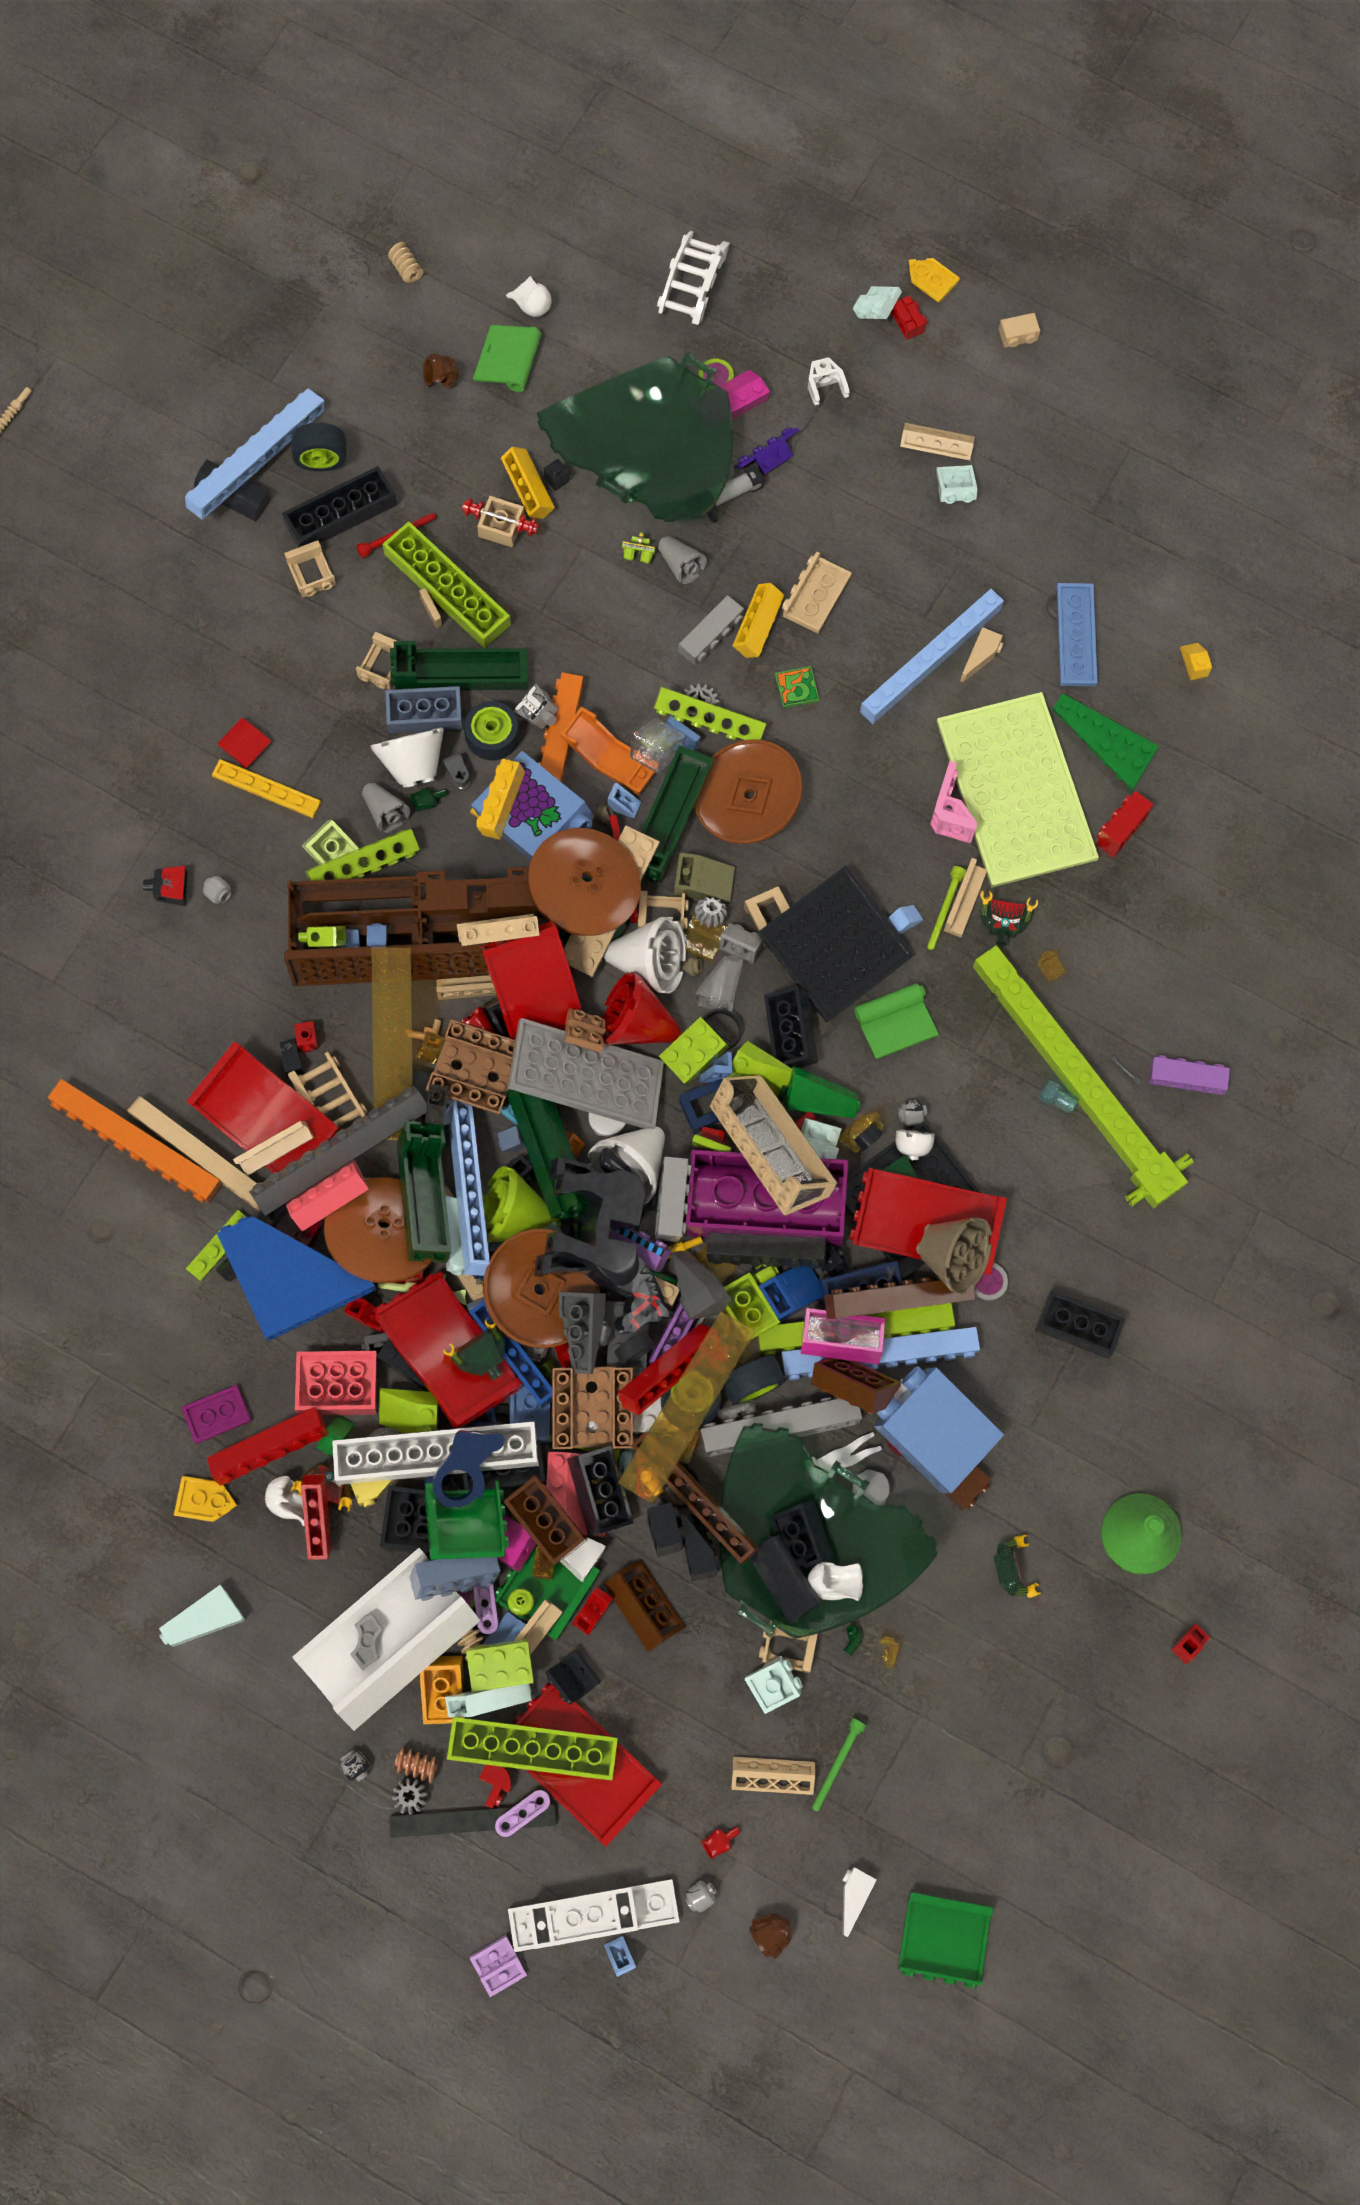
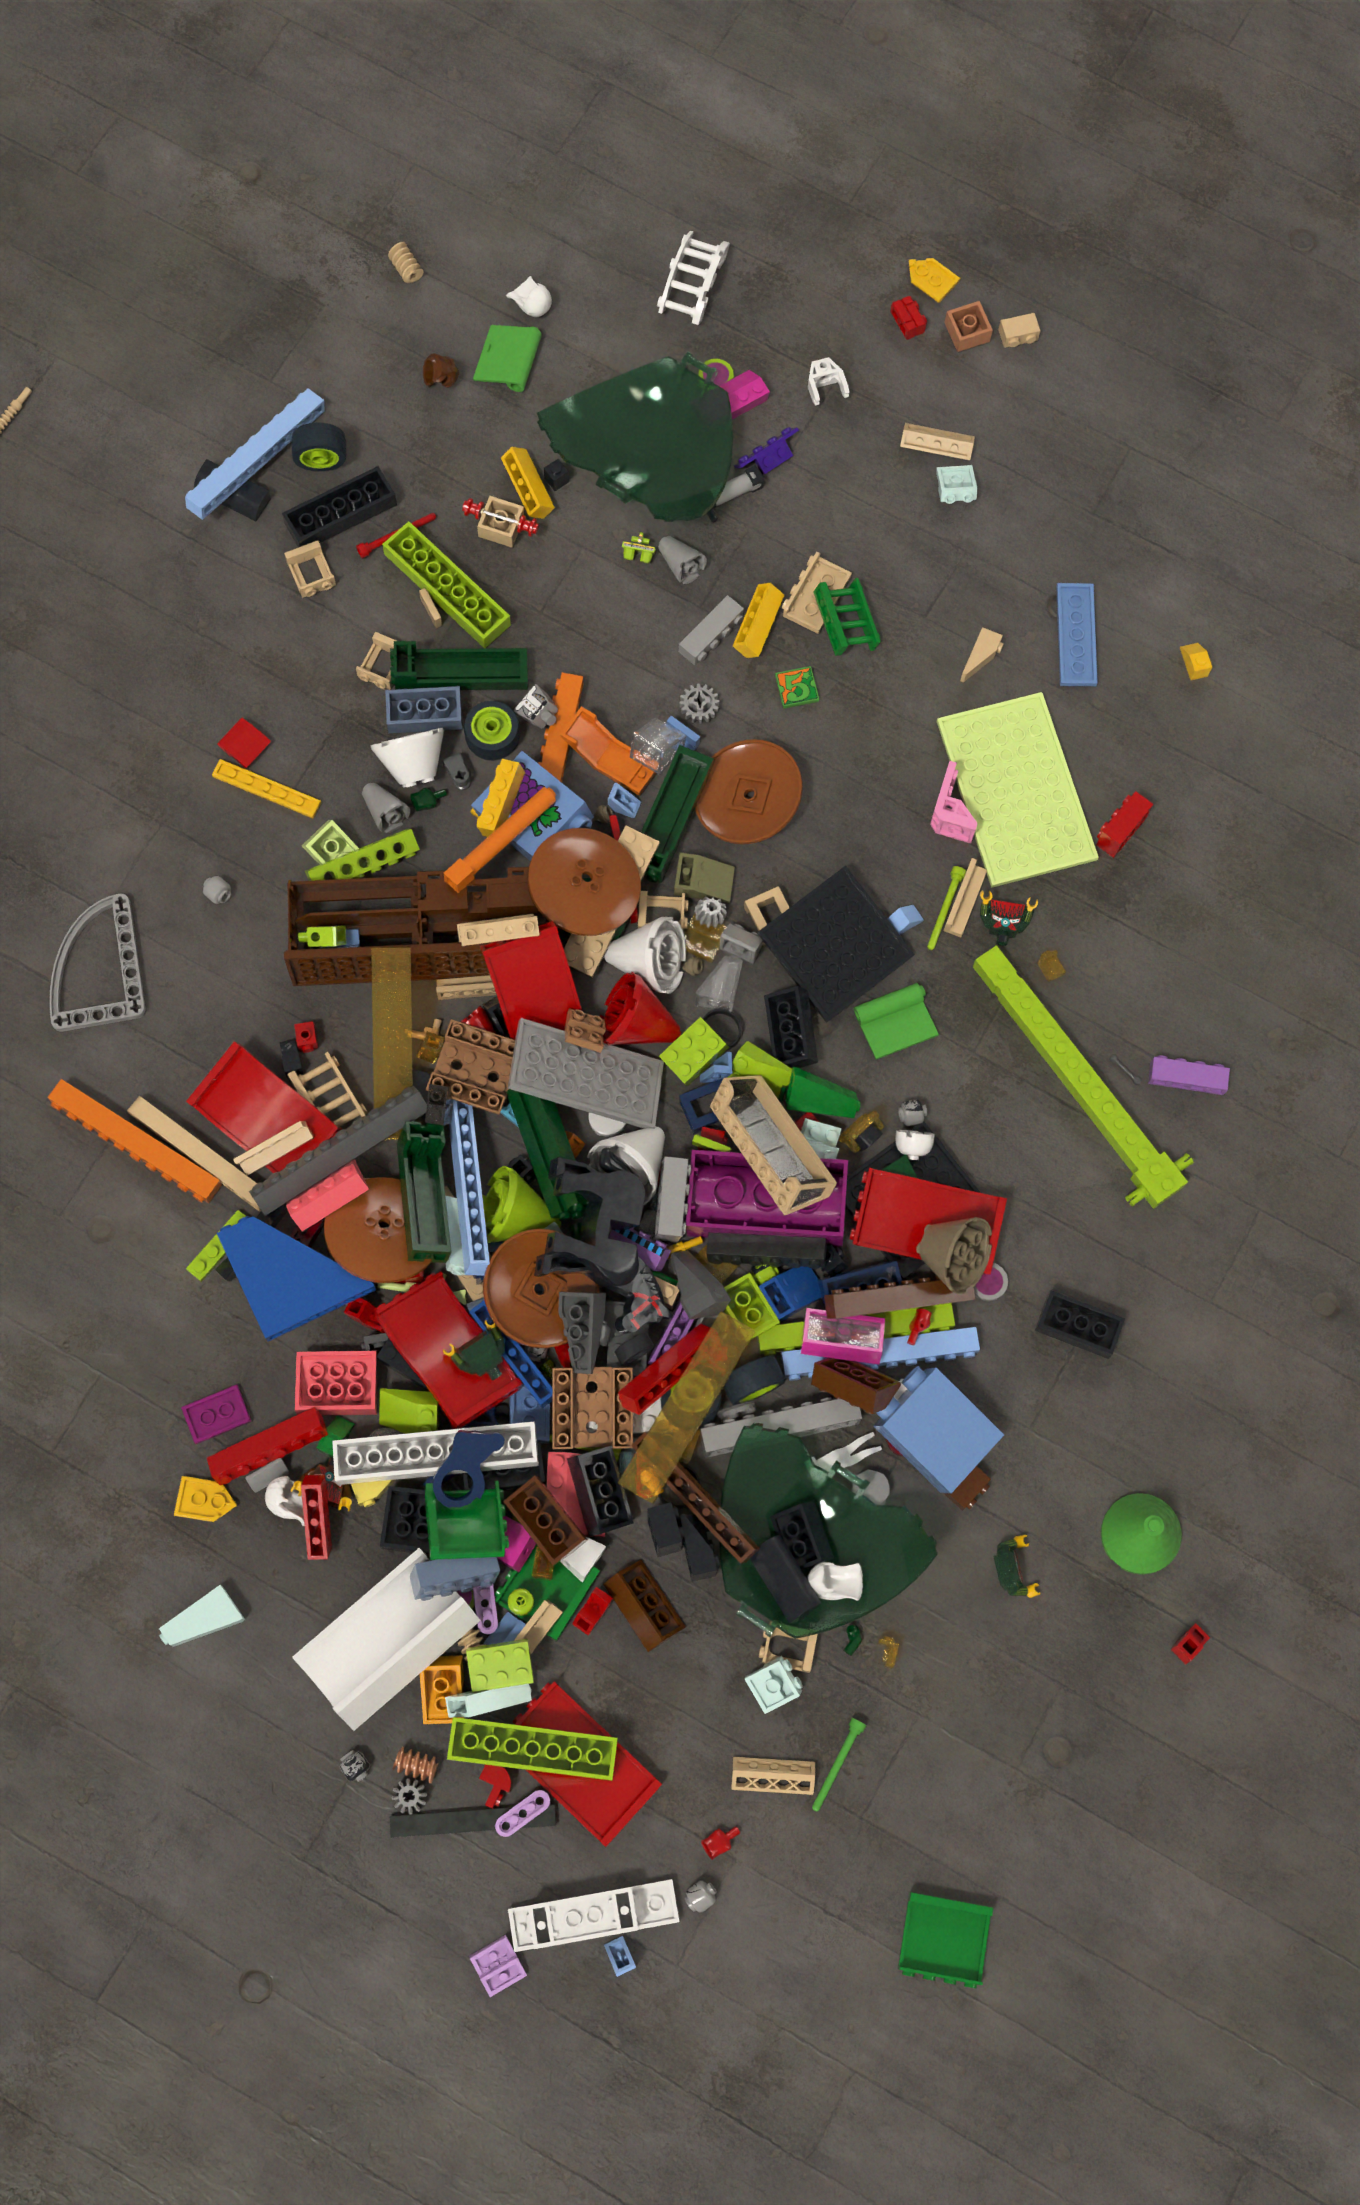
torso [143,866,188,906] -> none
light grey tile [350,1612,384,1671] -> none
medium blue brick [367,923,388,947] -> none
sand blue brick [498,1126,526,1153] -> none
black bracket [545,1649,601,1705] -> none
lime brick [653,686,766,740] -> none
reddish brown helmet [749,1913,792,1959] -> none
white slope [842,1867,876,1937] -> none
light aqua plate [853,286,902,319] -> none
light blue brick [860,589,1004,724] -> none
clear light blue piece [1038,1080,1079,1114] -> none
green wing [1053,693,1159,793] -> none
none -> light grey beam [50,894,146,1032]
none -> light grey slope [245,1458,289,1493]
none -> orange brick [444,787,556,893]
none -> green fence [813,578,880,656]
none -> red piece [907,1309,932,1346]
none -> nougat brick [944,301,993,352]

